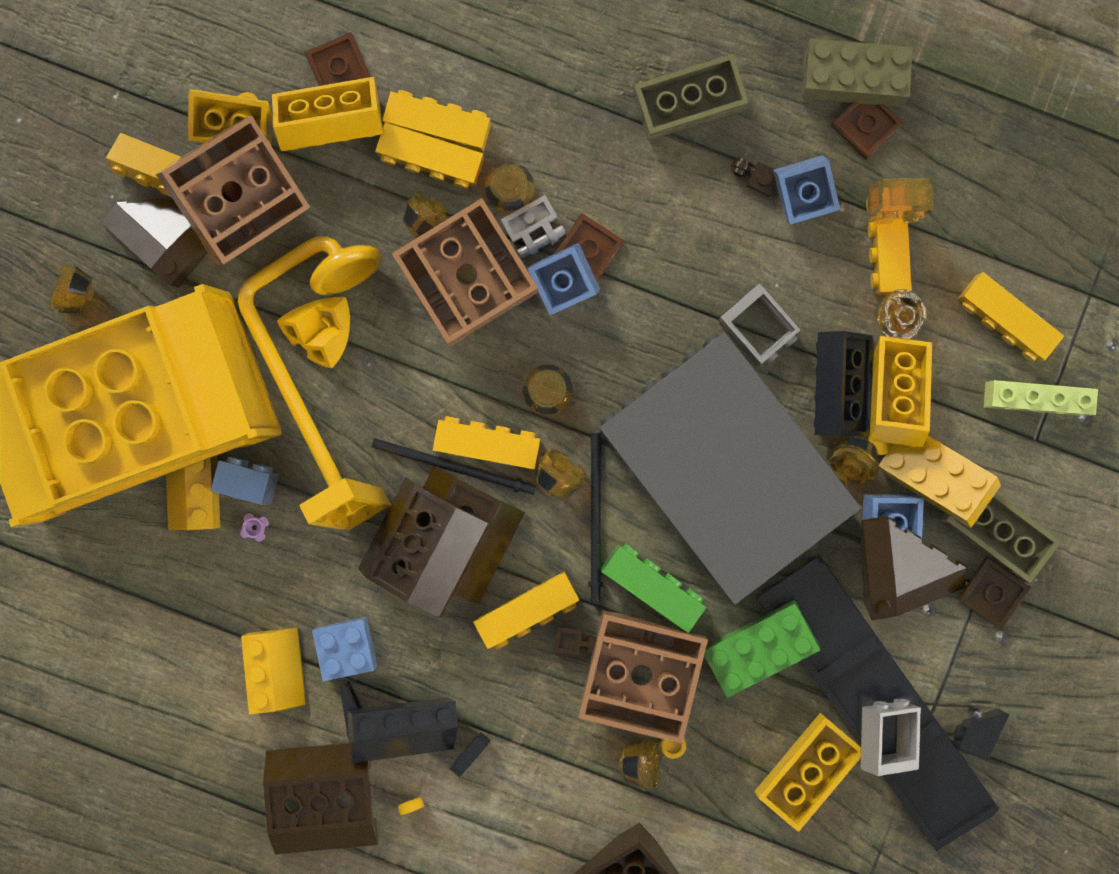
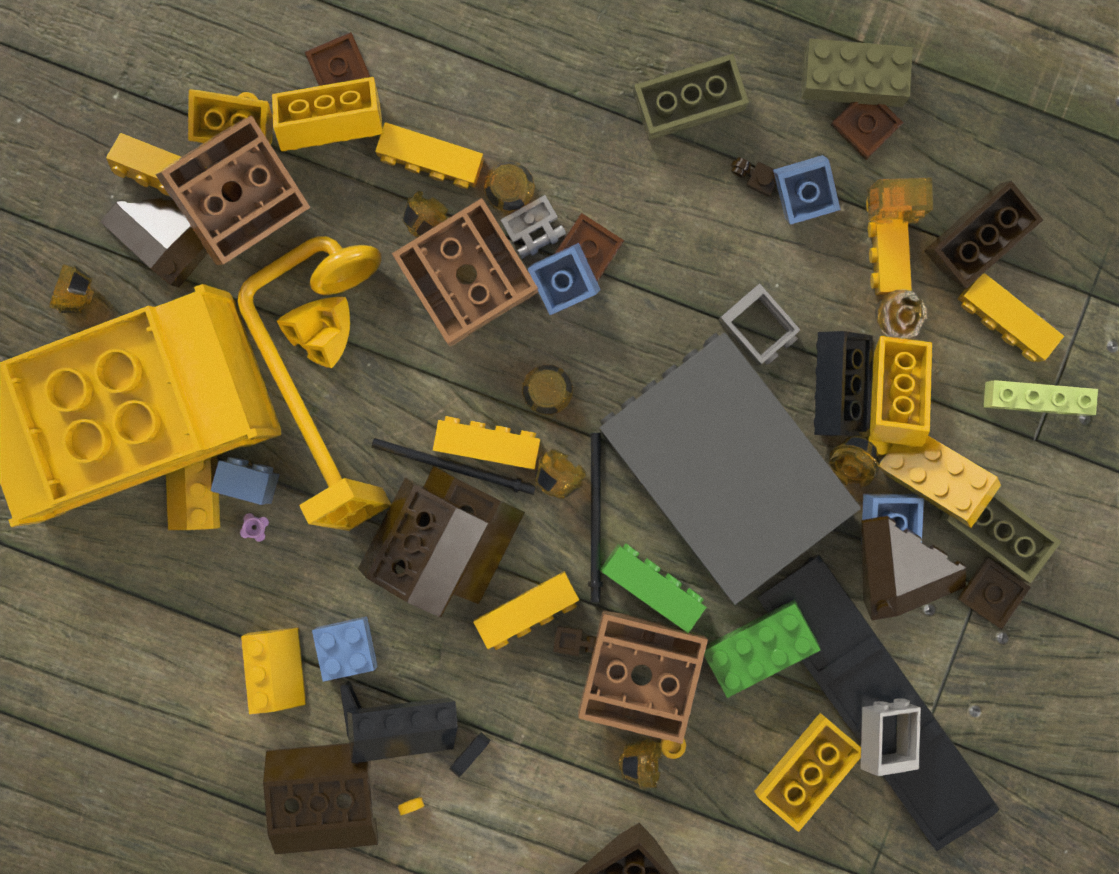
yellow brick [382,90,491,153] -> none
black slope [953,708,1010,761] -> none
none -> dark brown slope [924,180,1043,289]

